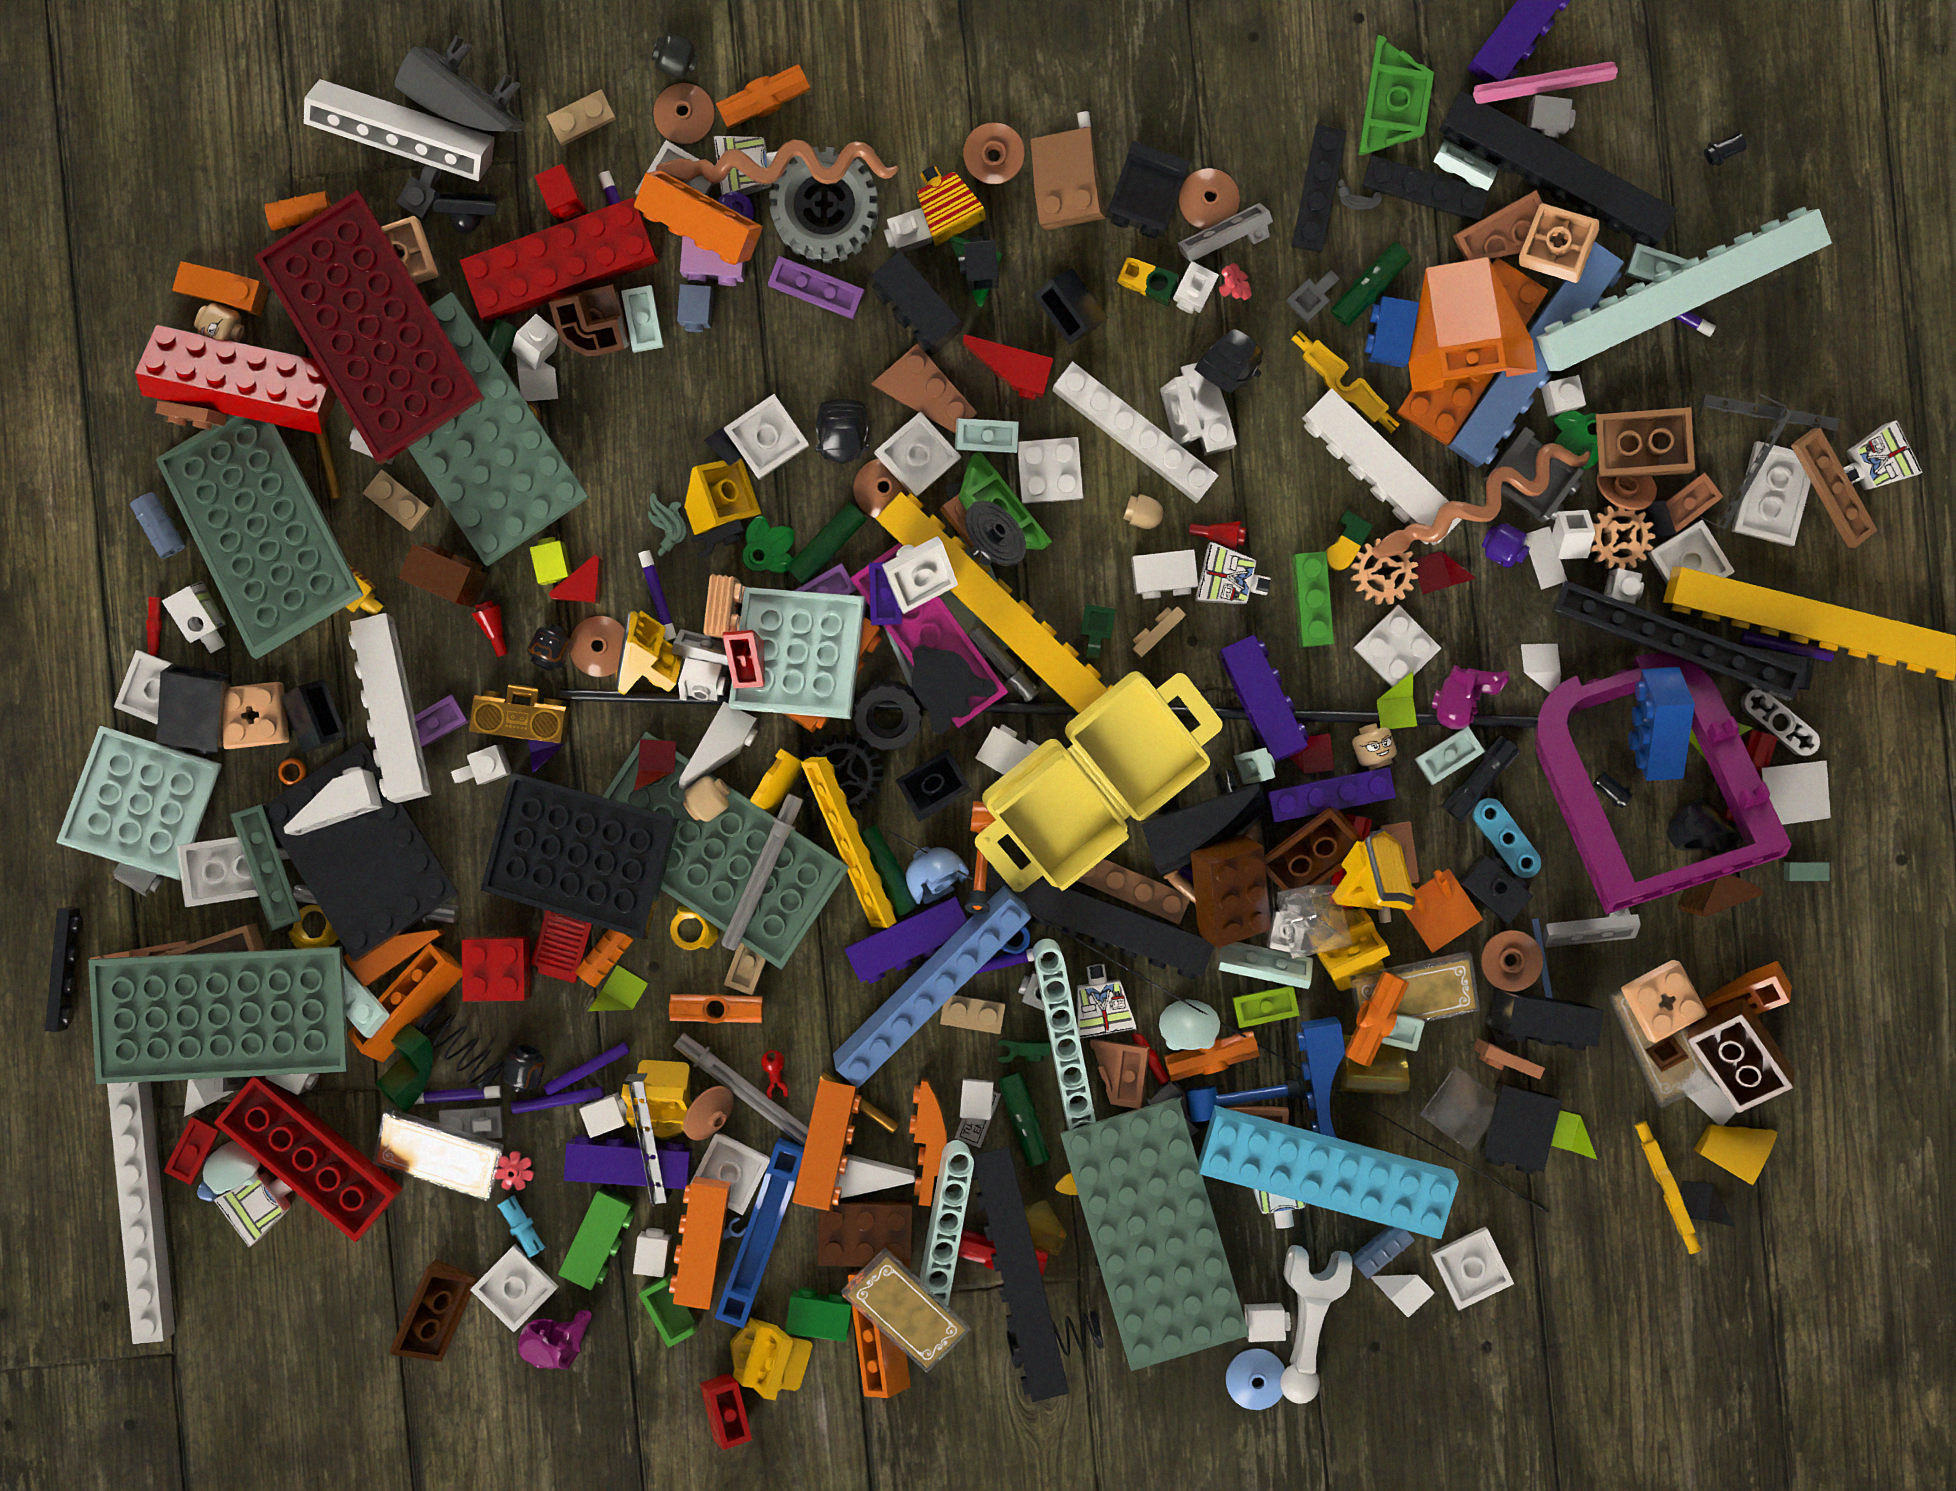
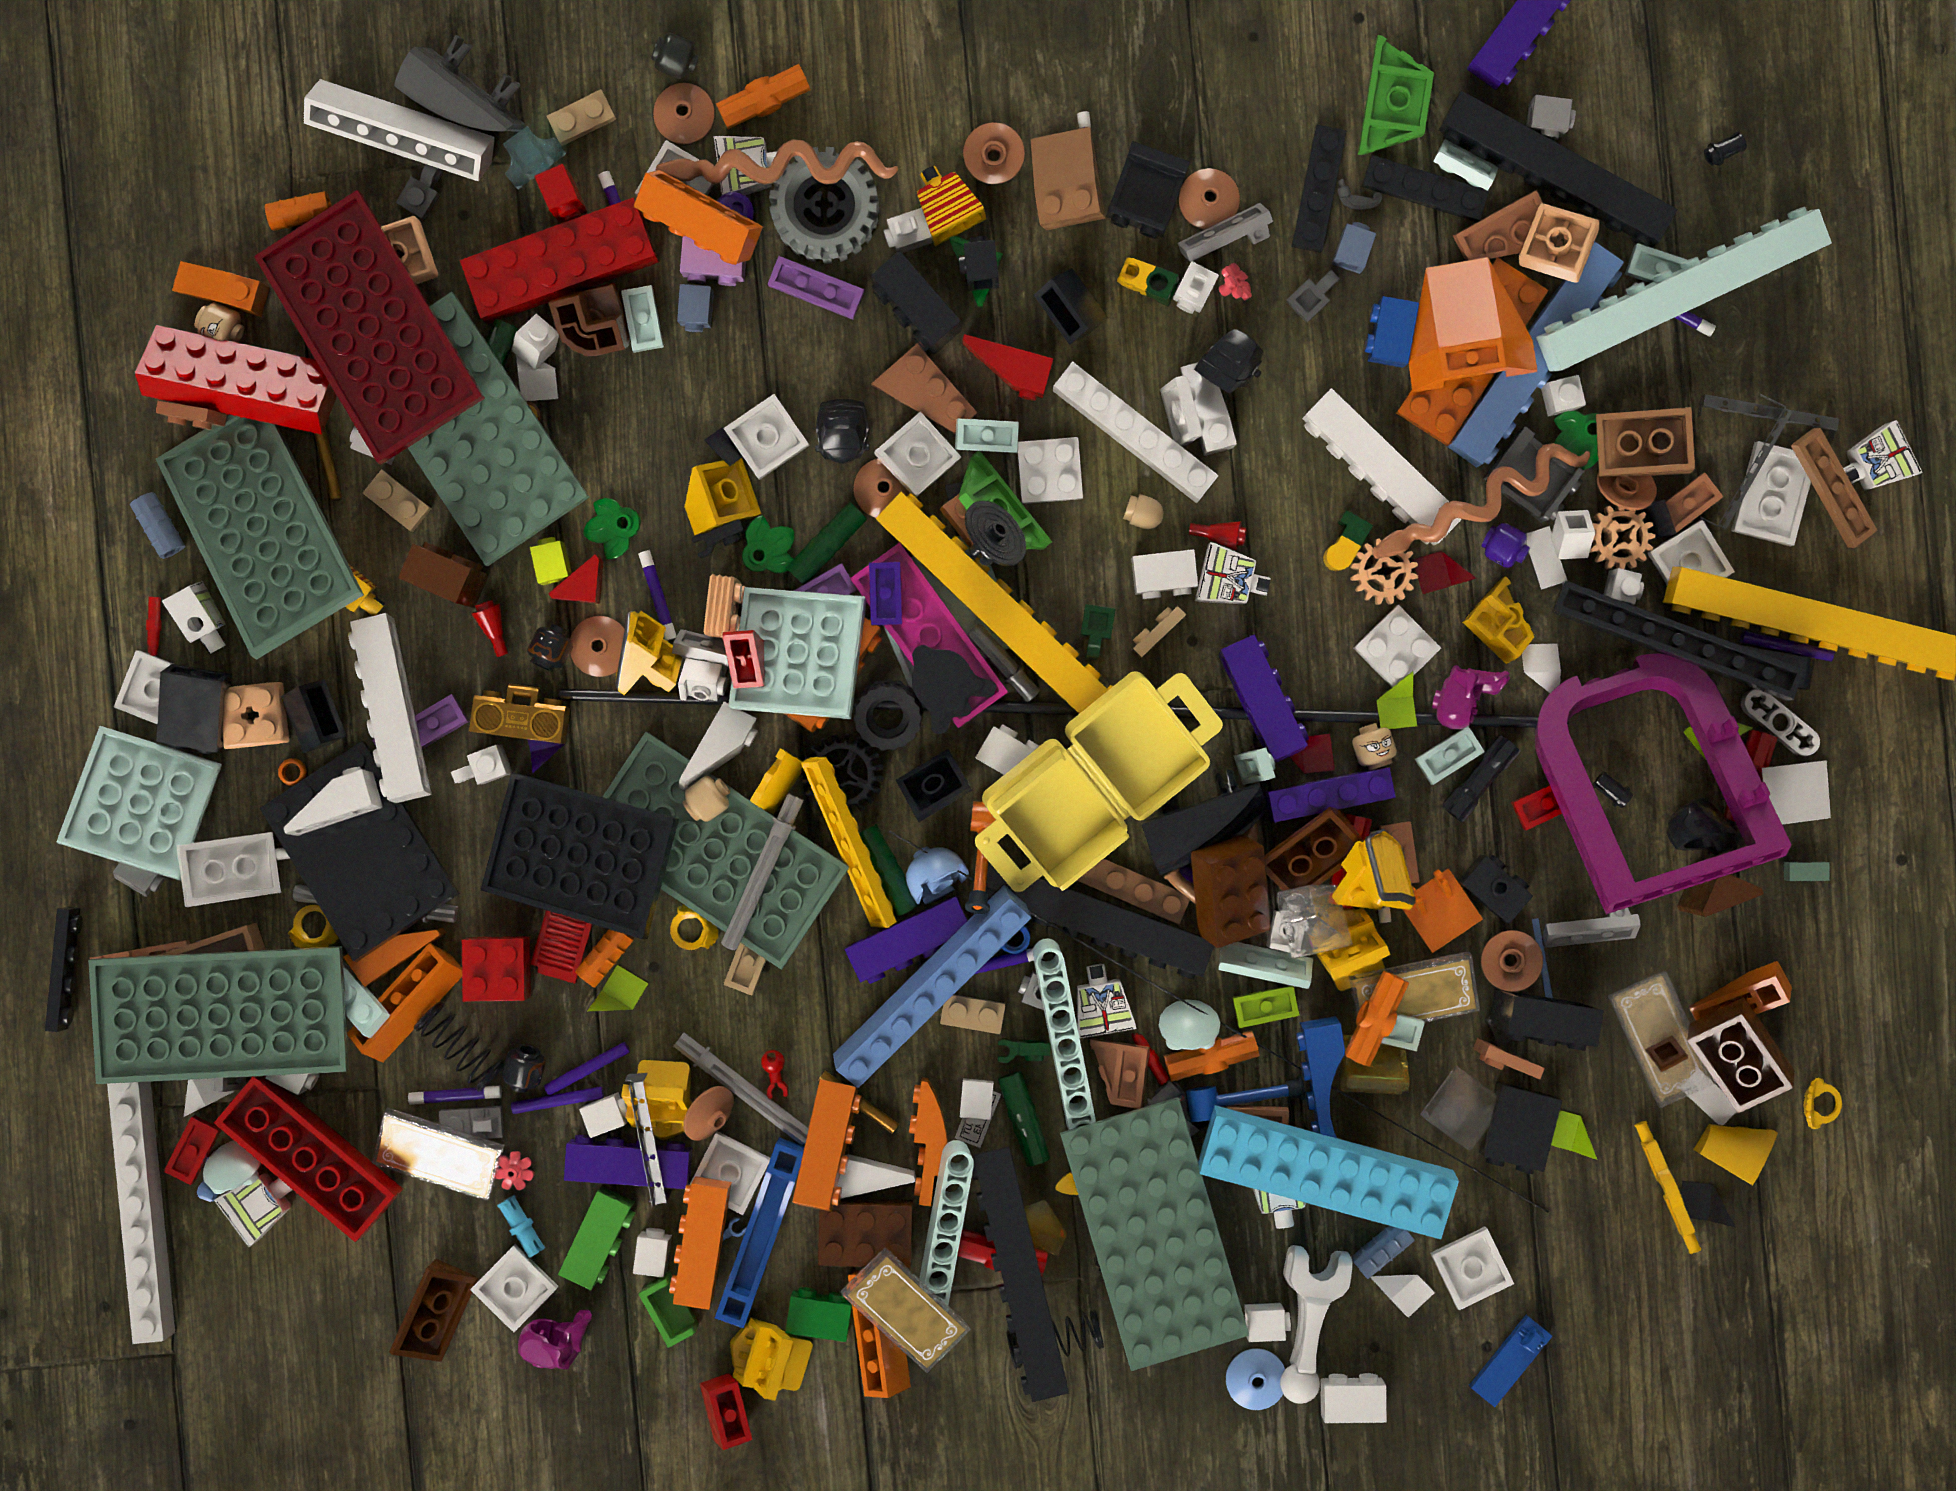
sand green tile [230,804,302,931] -> none
dark green brick [376,1023,433,1113] -> none
black tile [433,191,497,234] -> none
dark red sticker [633,739,676,791] -> none
sand green piece [648,493,687,556] -> none
orange piece [669,993,764,1024] -> none
white tile [882,536,958,614] -> none
yellow piece [1291,330,1400,433] -> none
bright green brick [1291,551,1334,648] -> none
dark green axle [1330,242,1412,327] -> none
medium azure plate [1472,798,1541,878] -> none
bright pink axle [1473,61,1618,104] -> none
light nougat brick [1621,960,1707,1043] -> none
blue brick [1628,667,1695,781] -> none
none -> clear light blue brick [503,126,567,189]
none -> green plate [583,498,641,559]
none -> white brick [1321,1373,1387,1423]
none -> sand blue brick [1331,222,1376,274]
none -> yellow slope [1462,576,1534,664]
none -> blue hinge [1469,1314,1552,1407]
none -> red plate [1511,784,1562,831]
none -> yellow piece [1803,1077,1842,1129]

